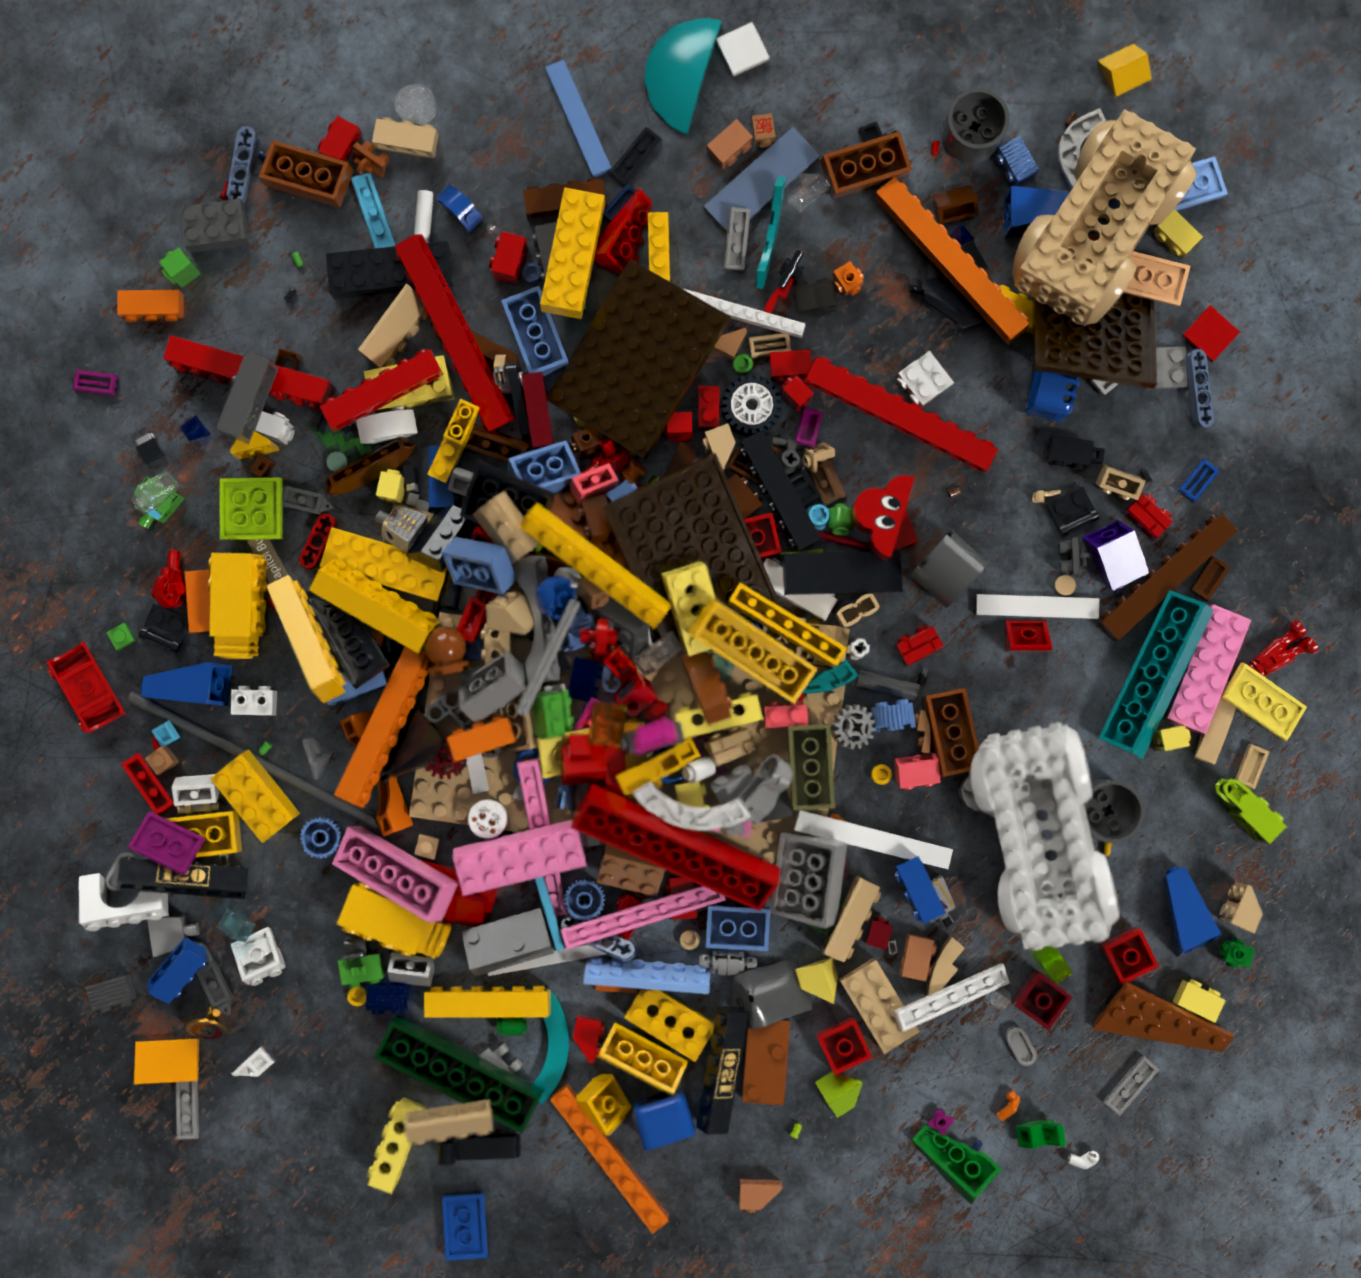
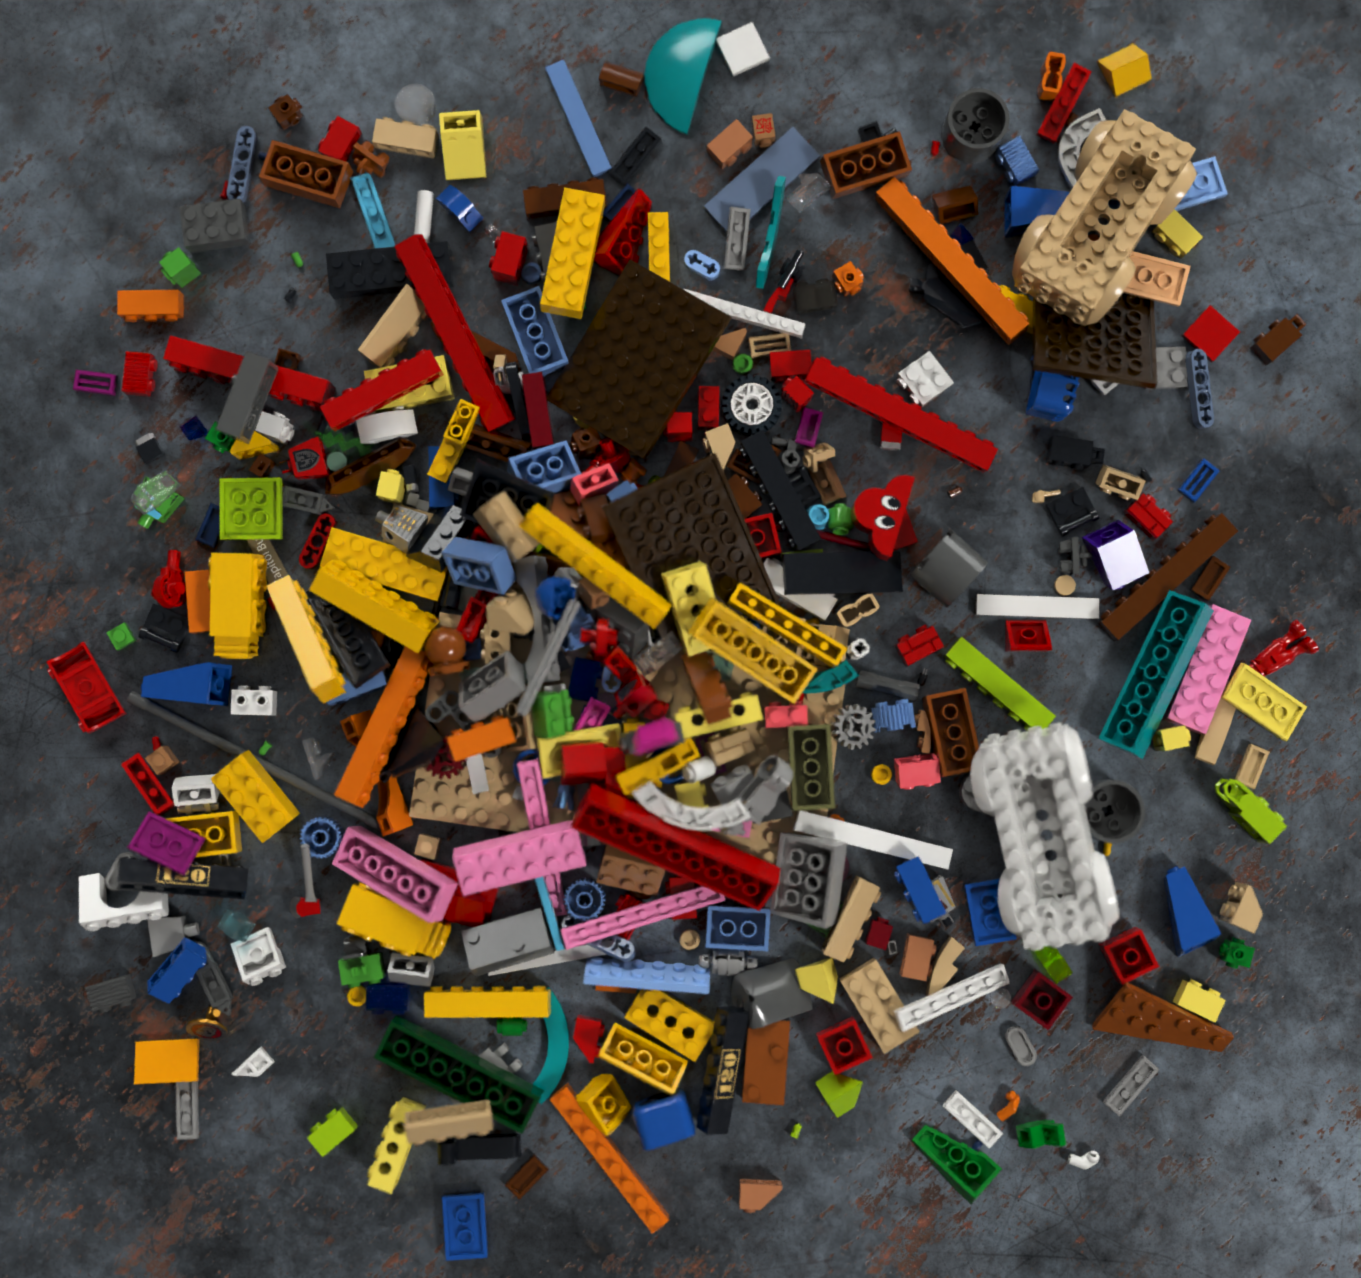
medium azure tile [151,720,180,746] -> none
white head [468,799,508,839] -> none
red tile [567,734,591,757] -> none
clear orange brick [588,701,627,748] -> none
magenta plate [929,1109,953,1135] -> none
none -> red brick [121,351,158,397]
none -> dark blue tile [195,503,220,548]
none -> green brick [205,421,236,453]
none -> reddish brown brick [268,94,303,130]
none -> red torso [279,437,331,480]
none -> piece [289,844,321,918]
none -> lime brick [307,1107,358,1157]
none -> light yellow slope [439,110,486,180]
none -> reddish brown tile [505,1154,549,1200]
none -> reddish brown brick [599,62,645,97]
none -> light blue beam [684,250,720,280]
none -> red piece [880,423,902,451]
none -> lime brick [943,636,1056,731]
none -> white tile [943,1090,1003,1149]
none -> blue plate [964,878,1016,946]
none -> red plate [1036,62,1092,144]
none -> orange brick [1037,51,1066,101]
none -> reddish brown brick [1250,314,1306,365]

